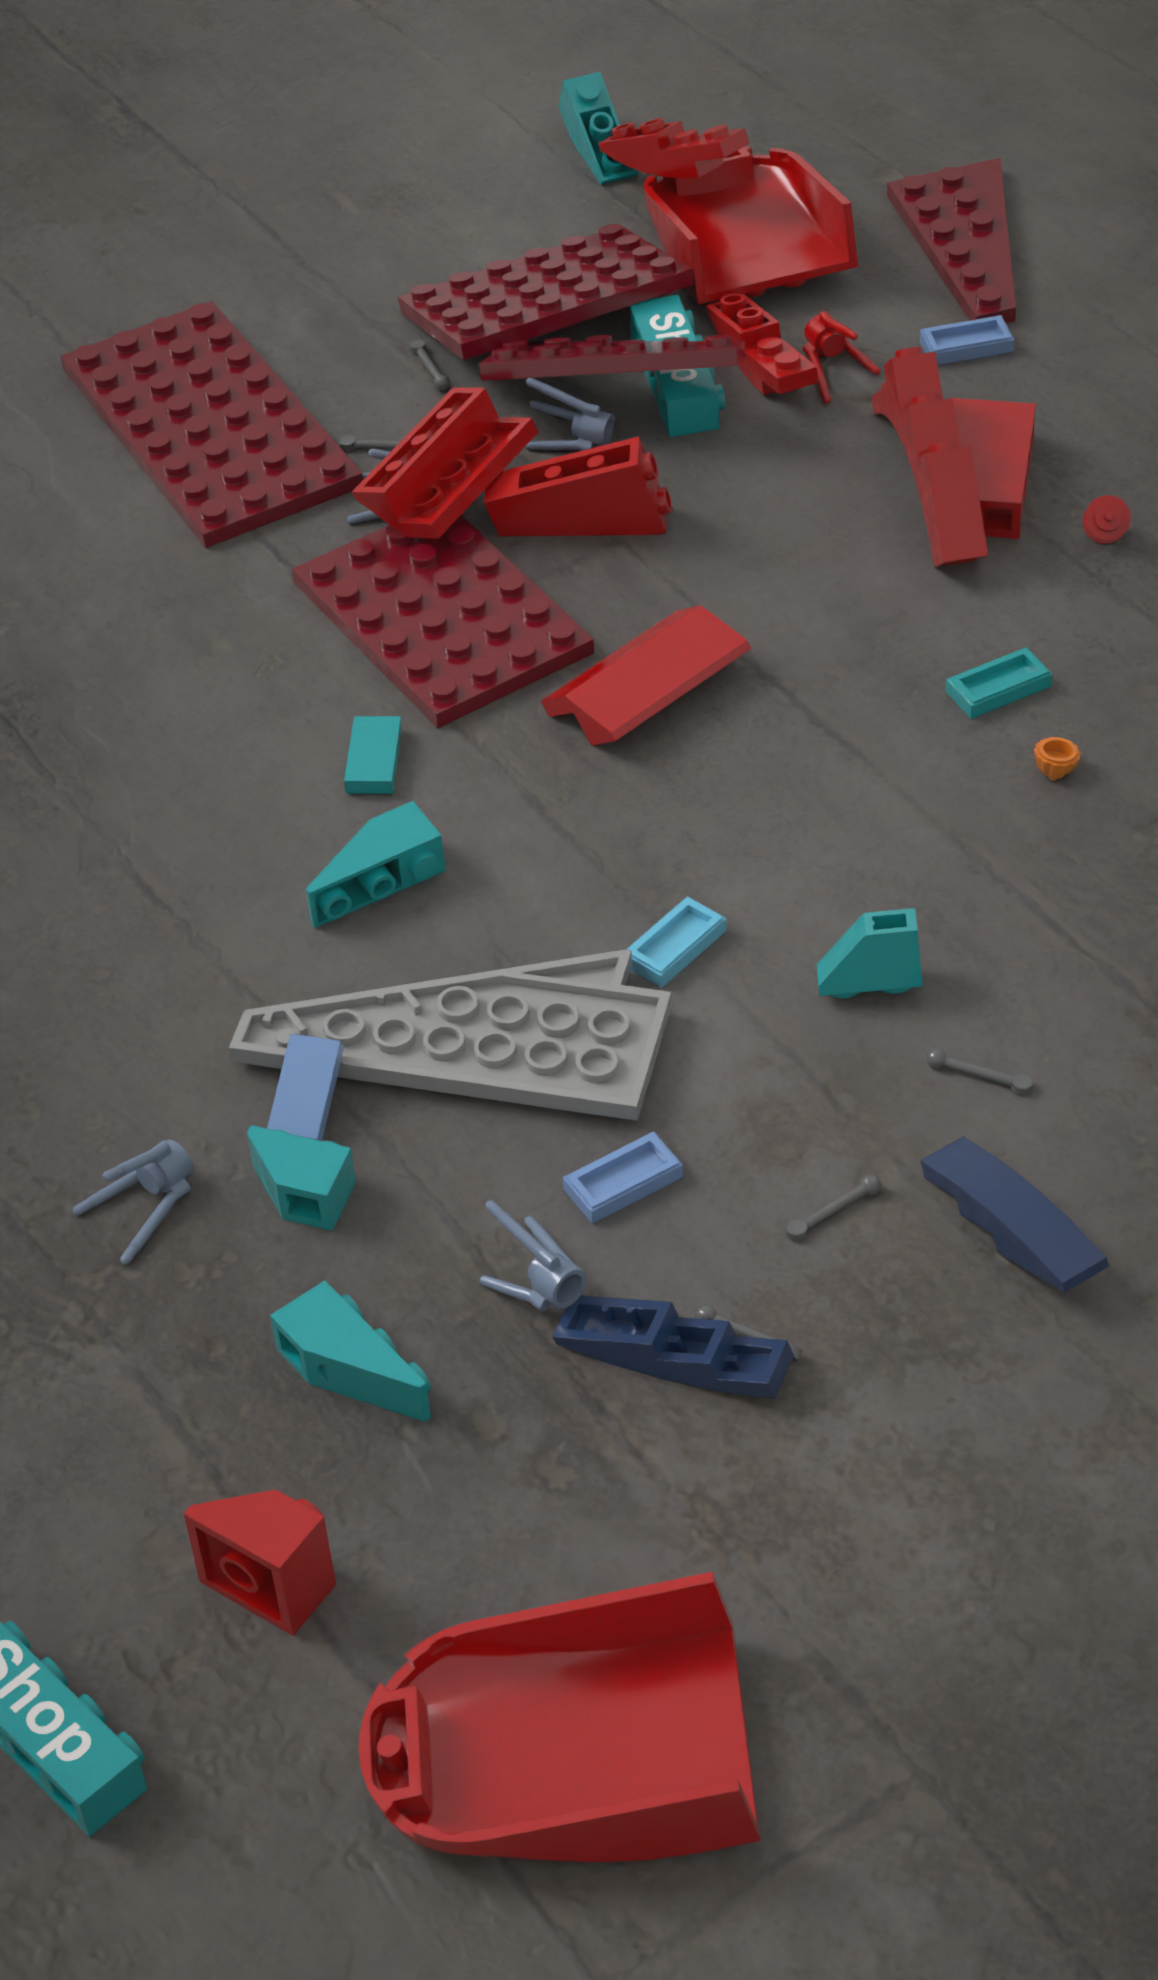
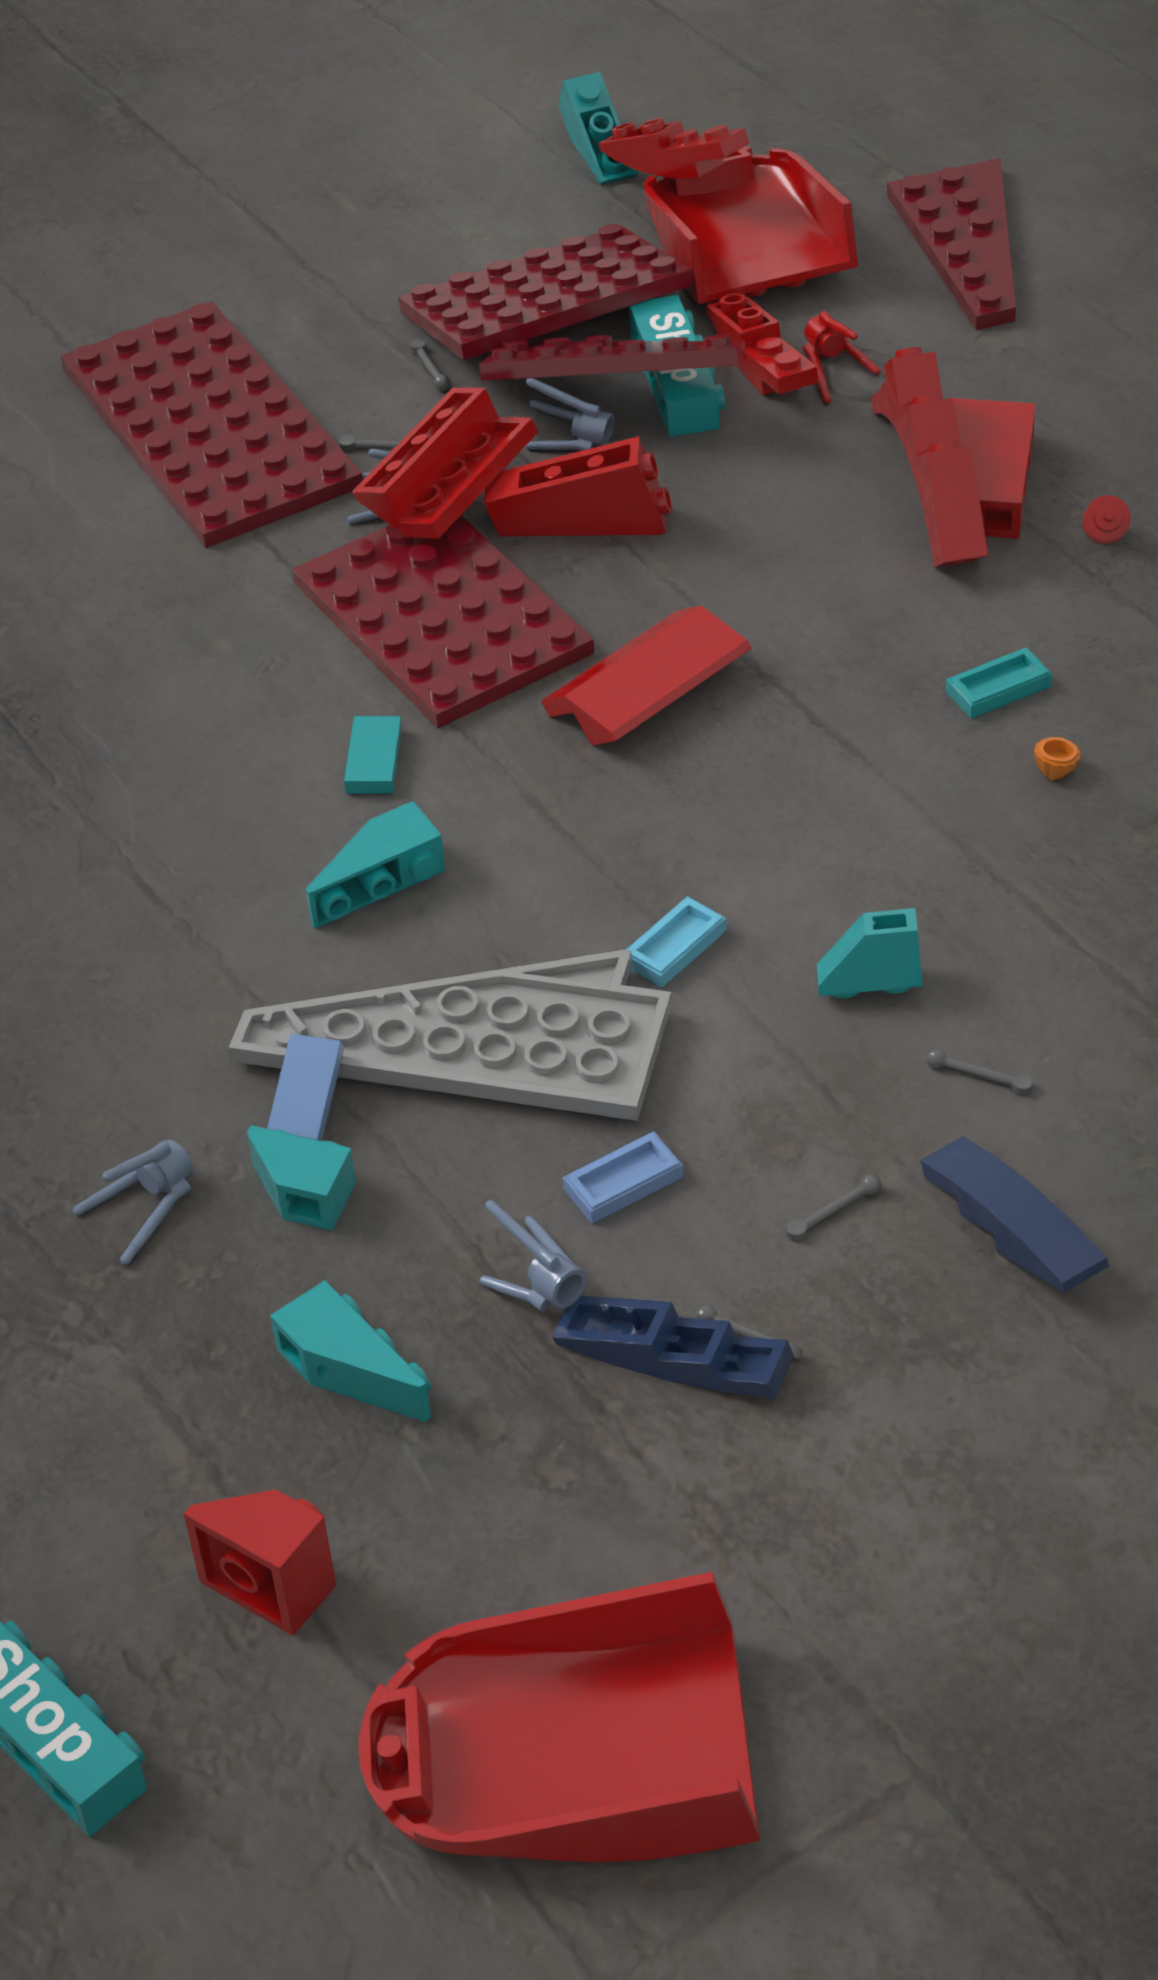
medium blue tile [920,315,1014,365] -> none

